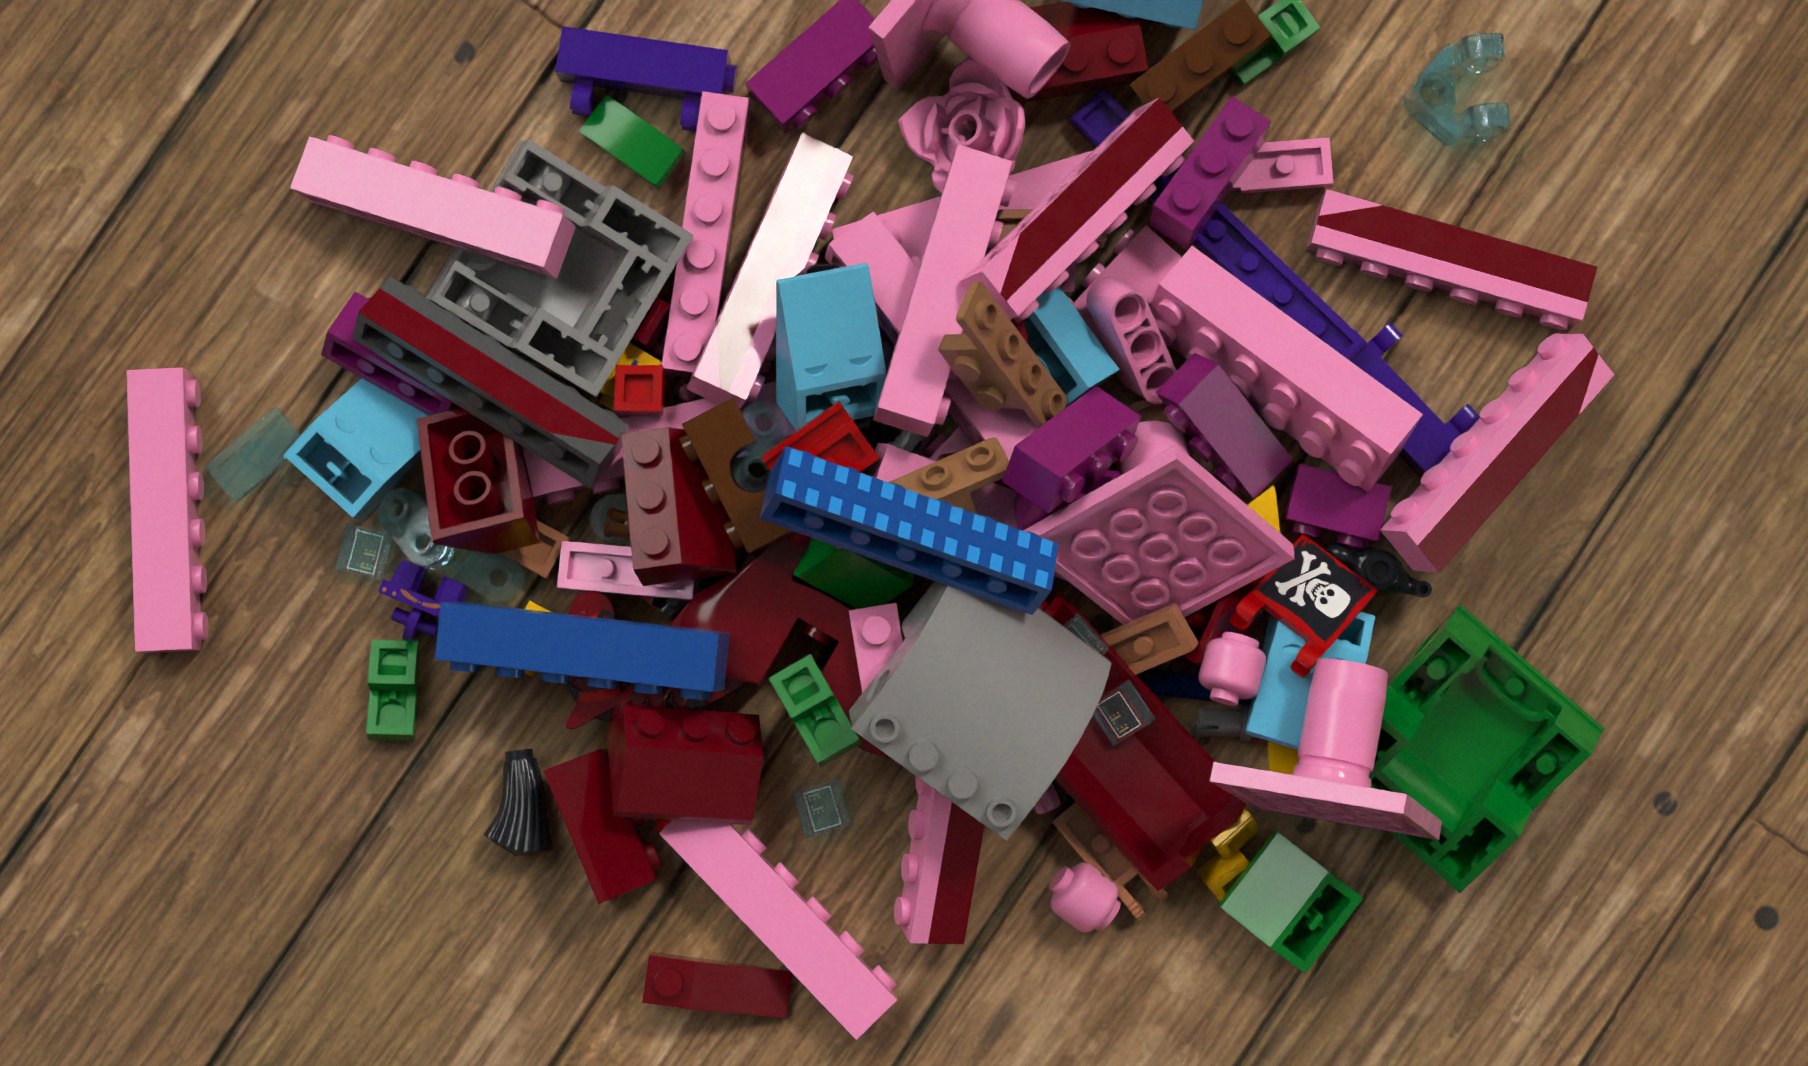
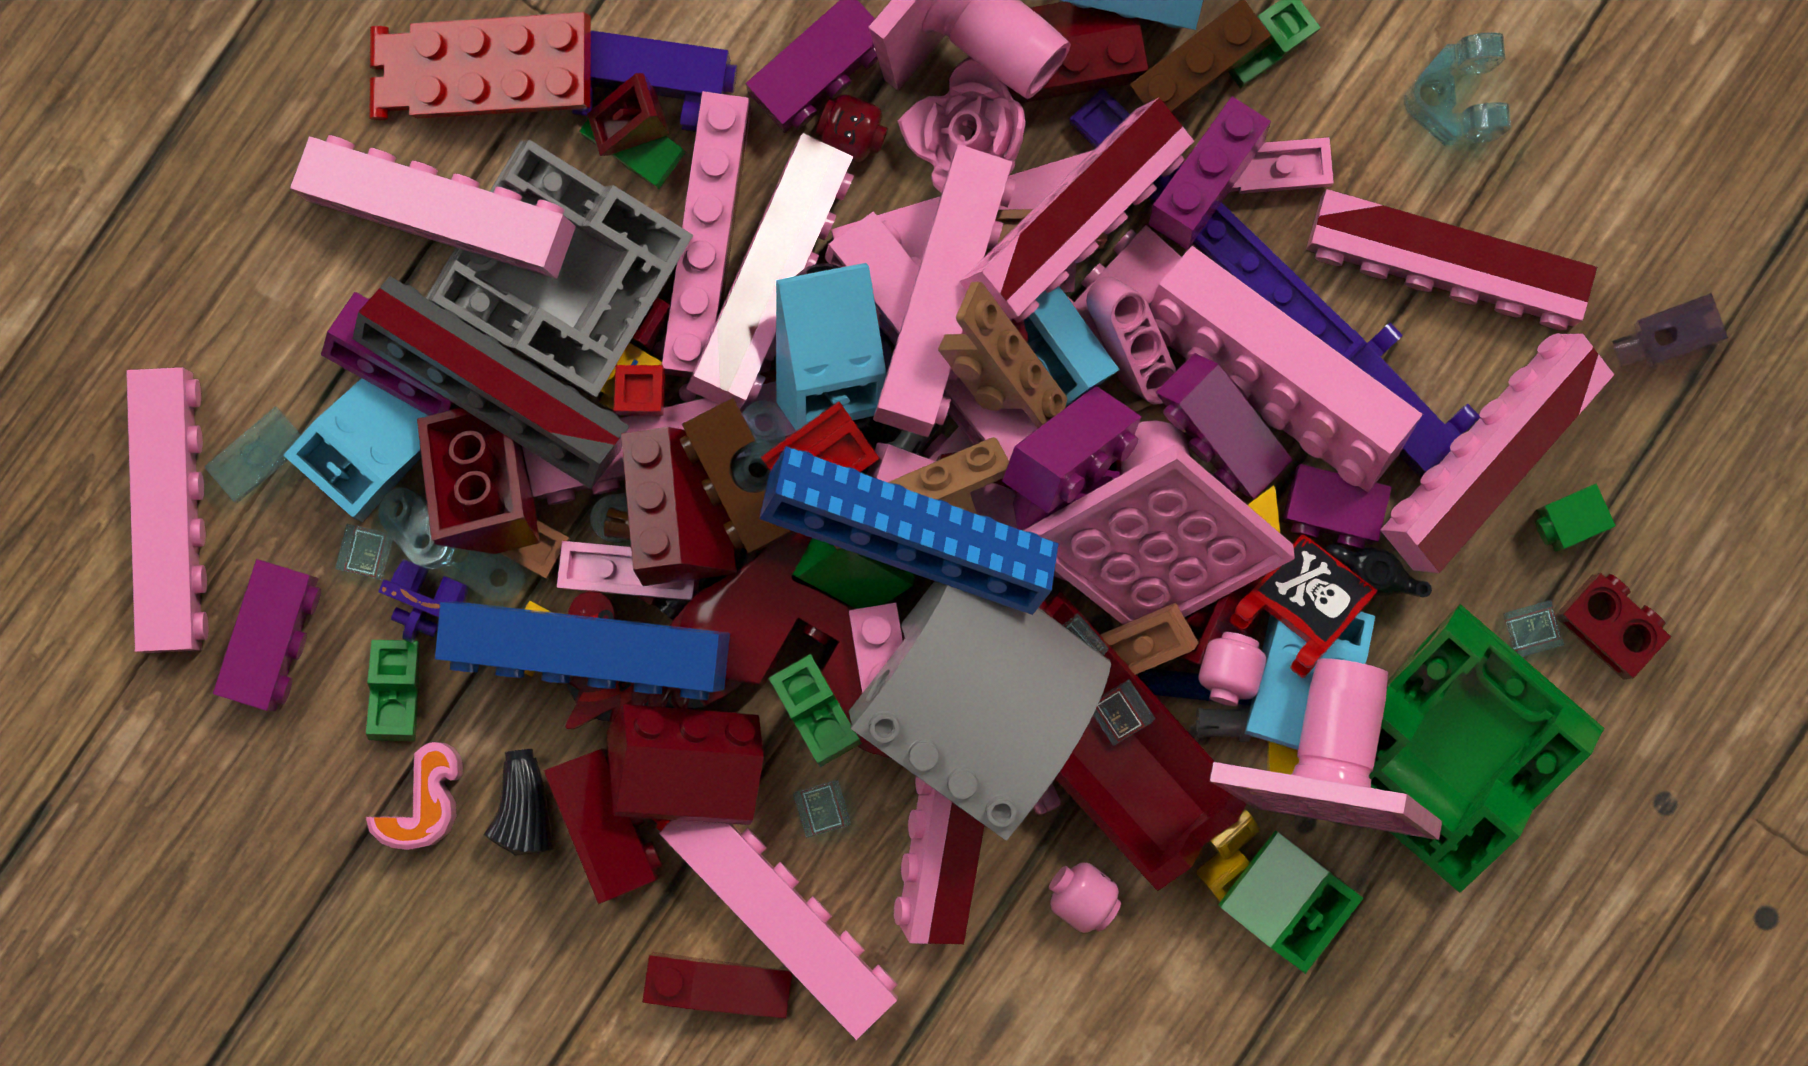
nougat hinge [1051,801,1169,921] -> none
none -> magenta brick [213,559,321,711]
none -> bright pink animal [366,742,463,850]
none -> hinge [369,12,591,120]
none -> dark red slope [587,73,670,156]
none -> dark red head [816,94,888,163]
none -> clear light blue tile [1503,600,1564,657]
none -> green brick [1535,483,1616,552]
none -> dark red brick [1554,573,1671,680]
none -> torso [1612,293,1728,368]

